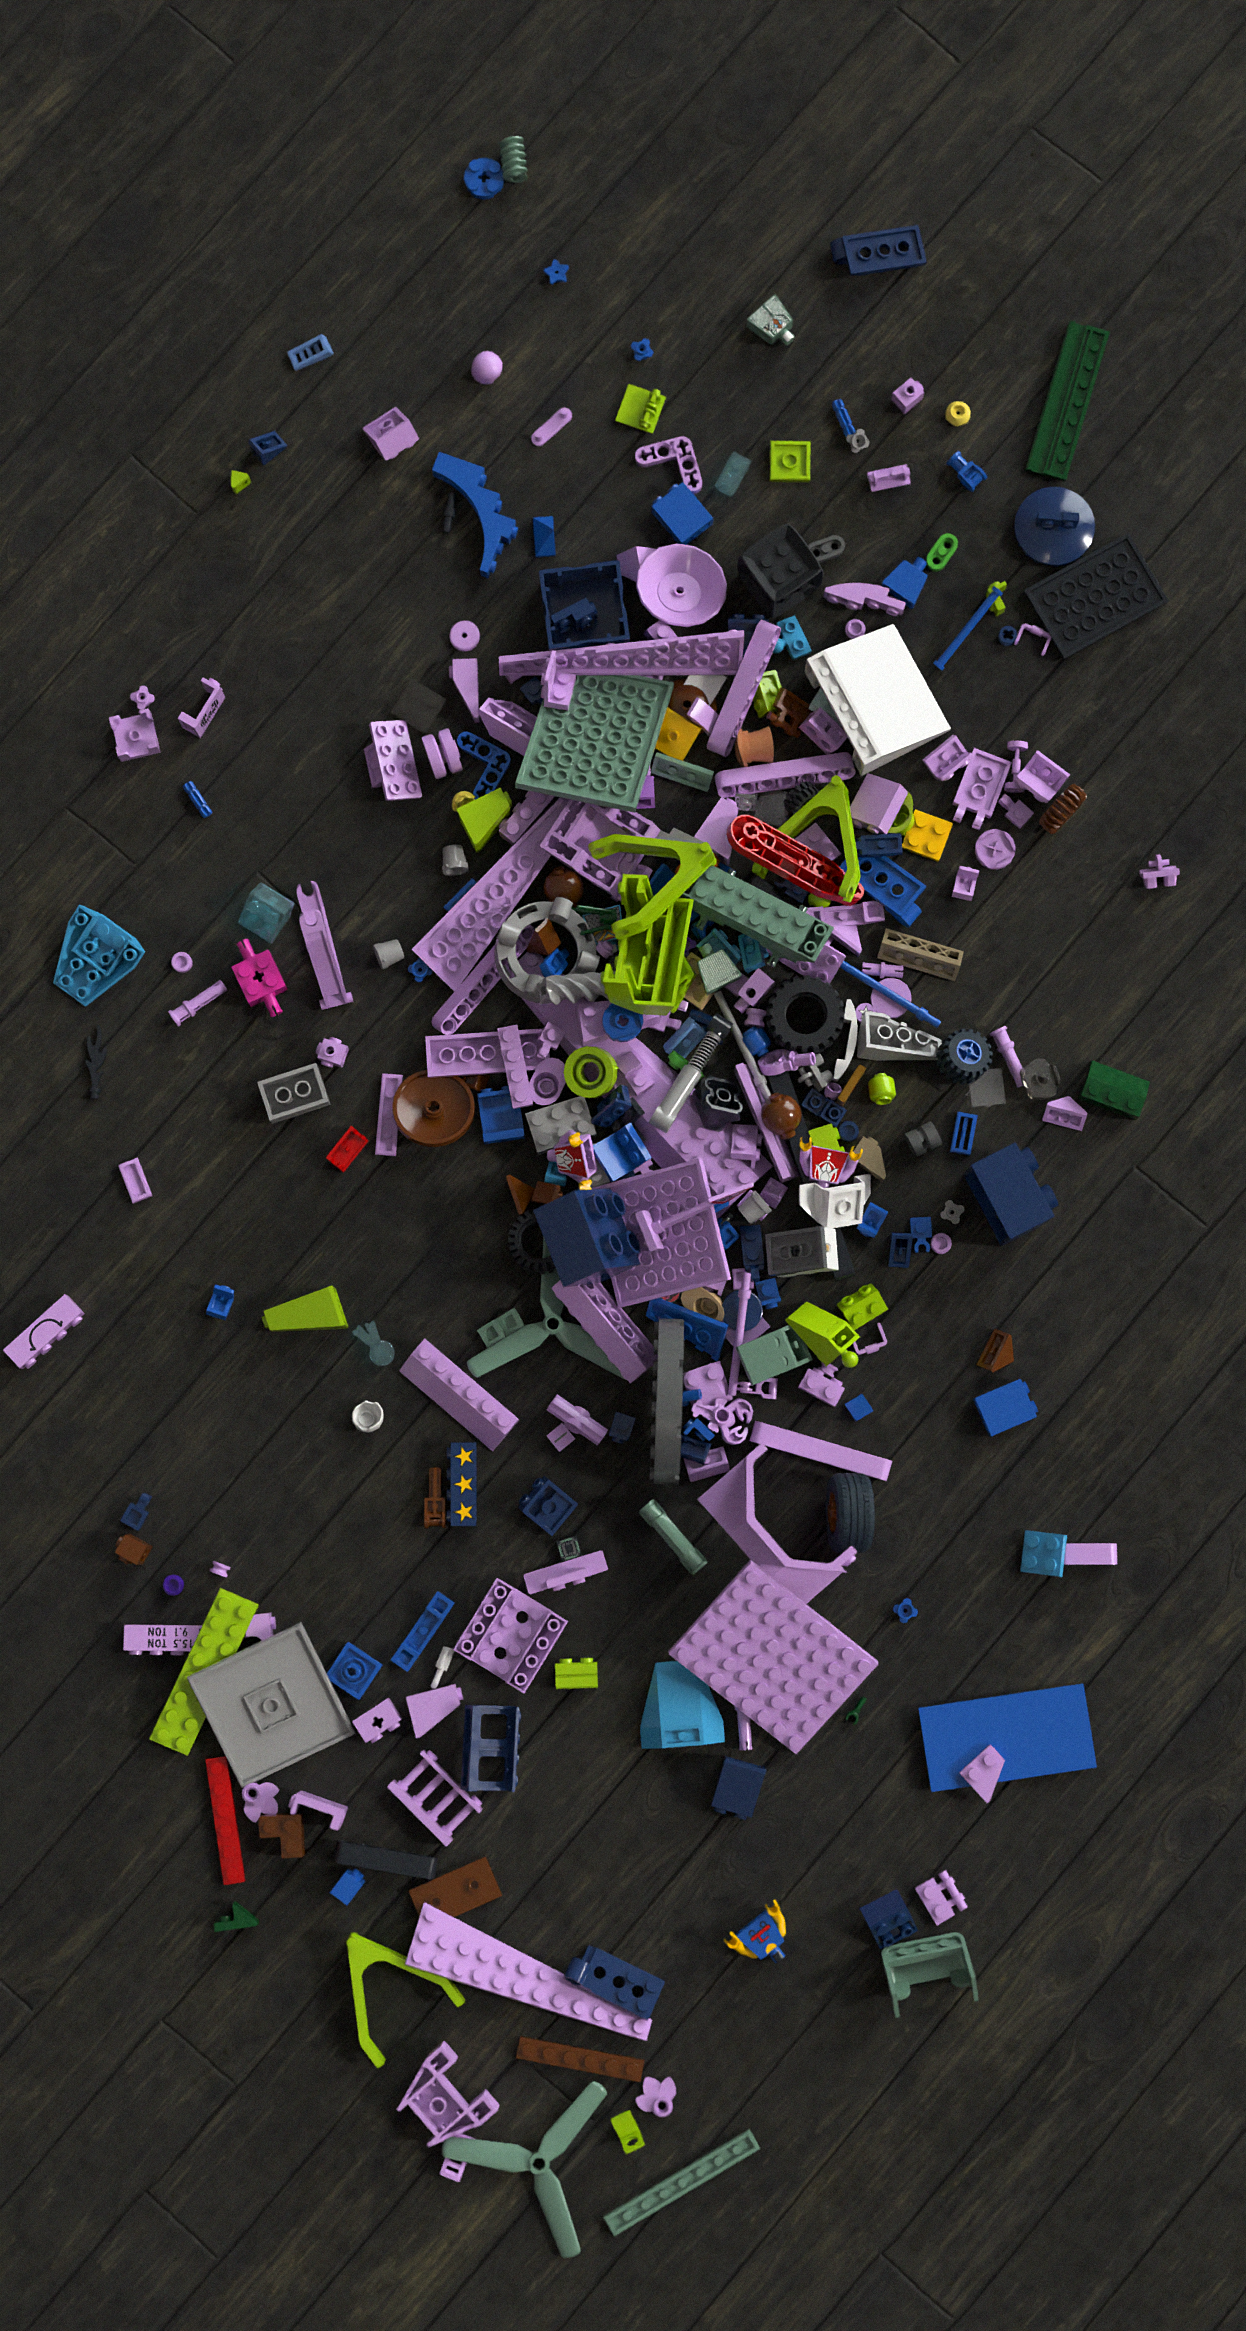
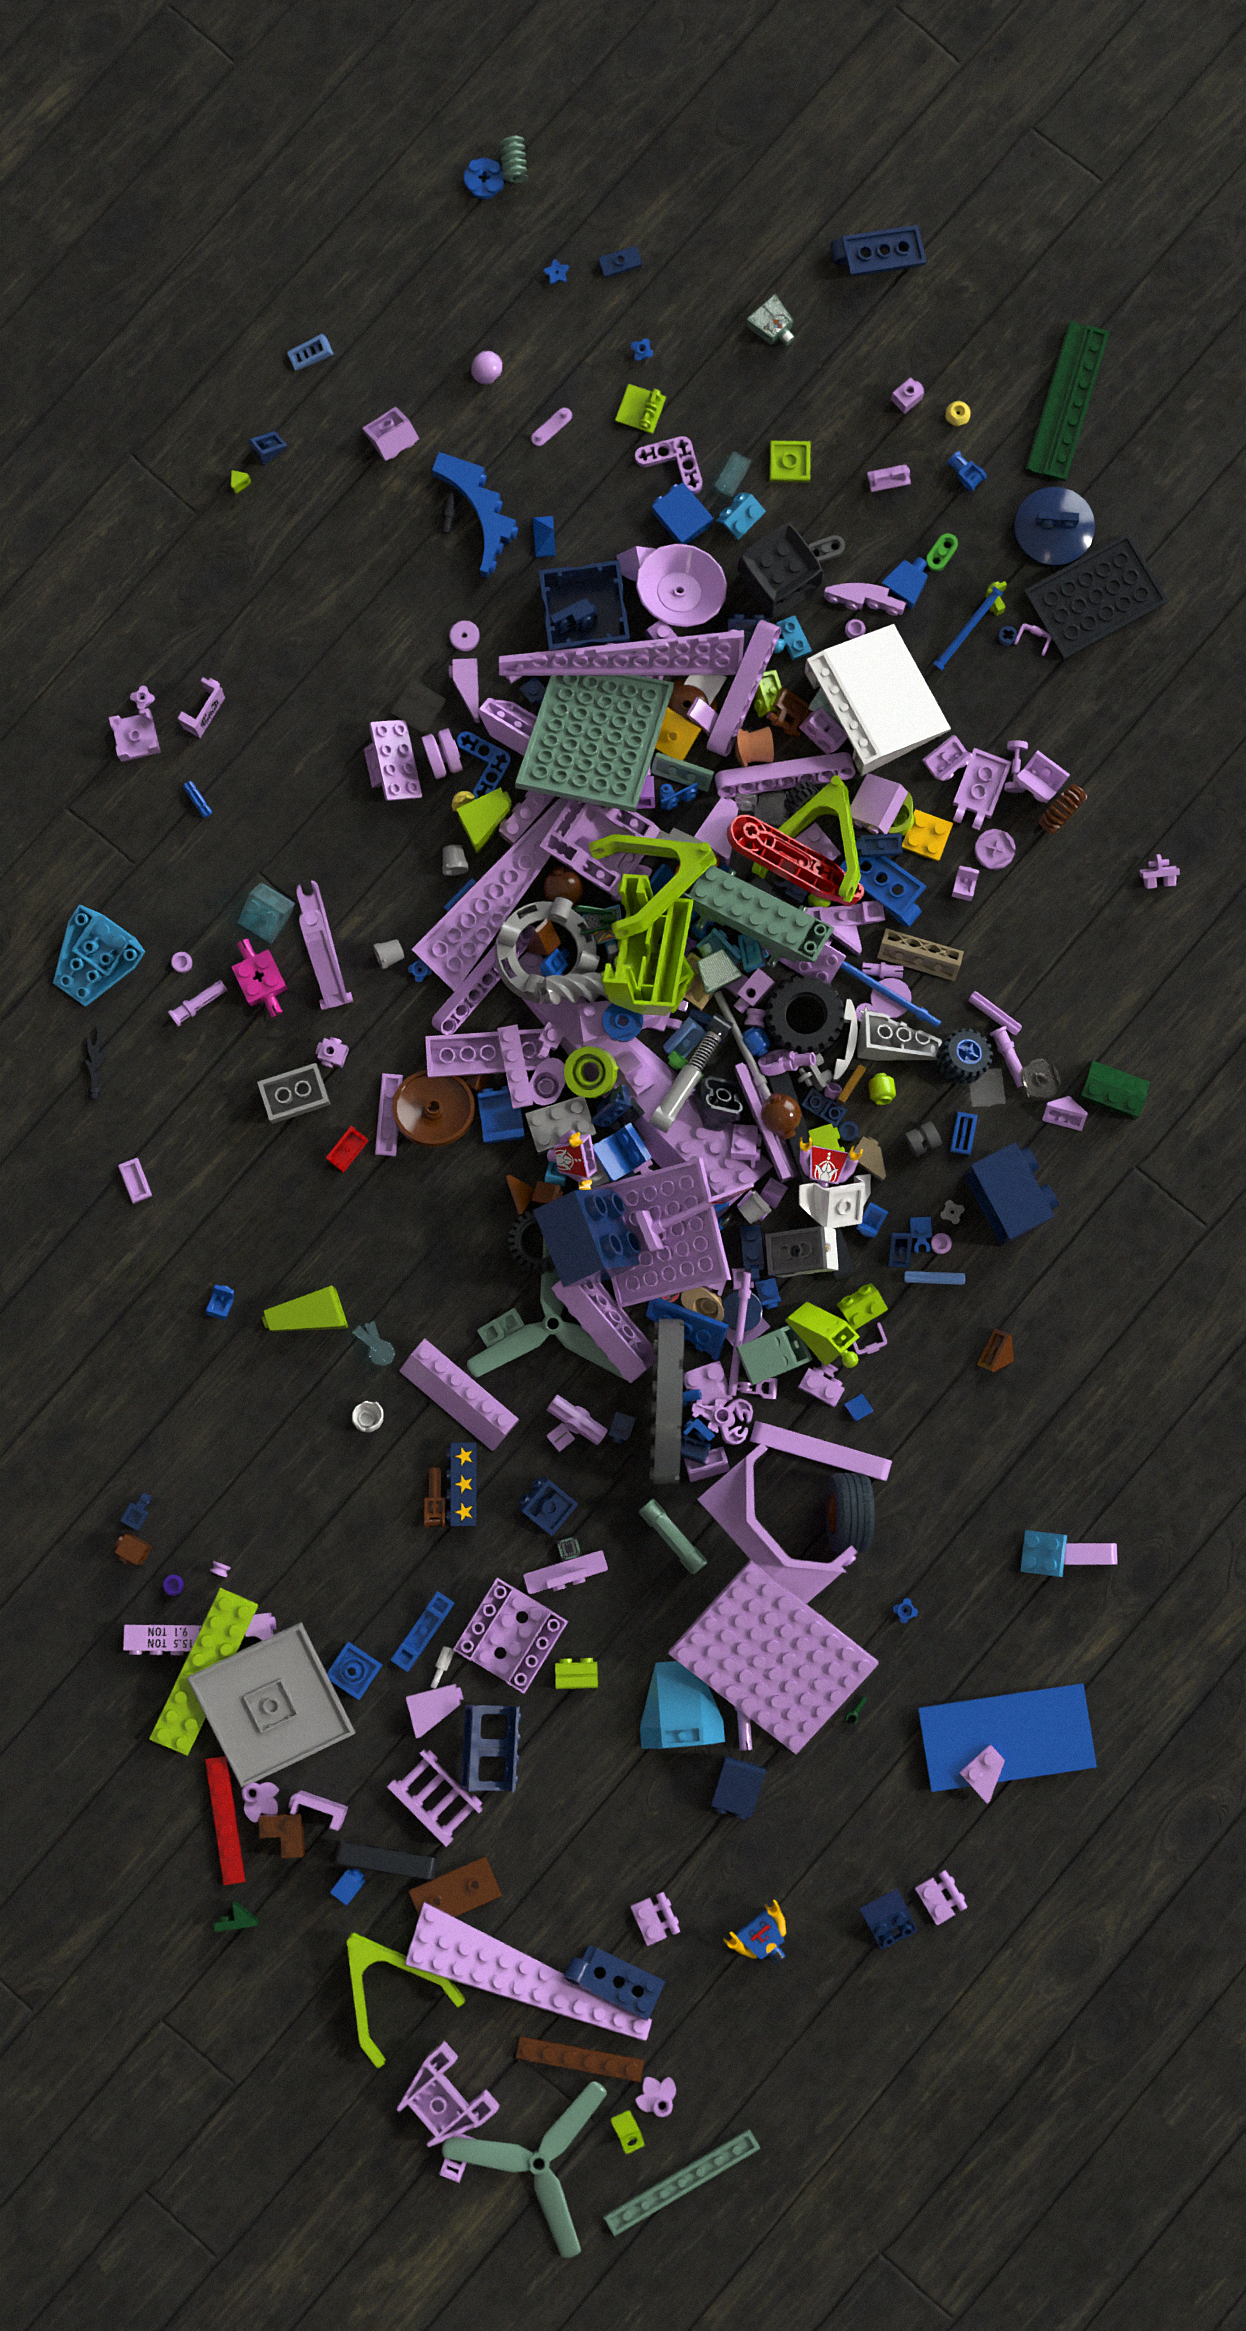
lavender brick [4,1294,85,1369] -> none
lavender brick [352,1698,402,1743] -> none
lavender bracket [541,650,576,710] -> none
lavender plate [596,940,614,959] -> none
blue tile [719,1221,741,1250] -> none
blue axle [832,399,856,438] -> none
light grey plate [846,429,869,453] -> none
sand green windscreen [882,1932,979,2018] -> none
blue panel [973,1379,1038,1437] -> none
lavender plate [998,794,1034,829] -> none
none -> dark blue plate [599,246,642,278]
none -> lavender plate [631,1892,680,1946]
none -> blue hinge [660,783,698,811]
none -> dark azure bracket [717,493,766,540]
none -> medium blue axle [904,1271,965,1285]
none -> lavender axle [969,991,1022,1035]

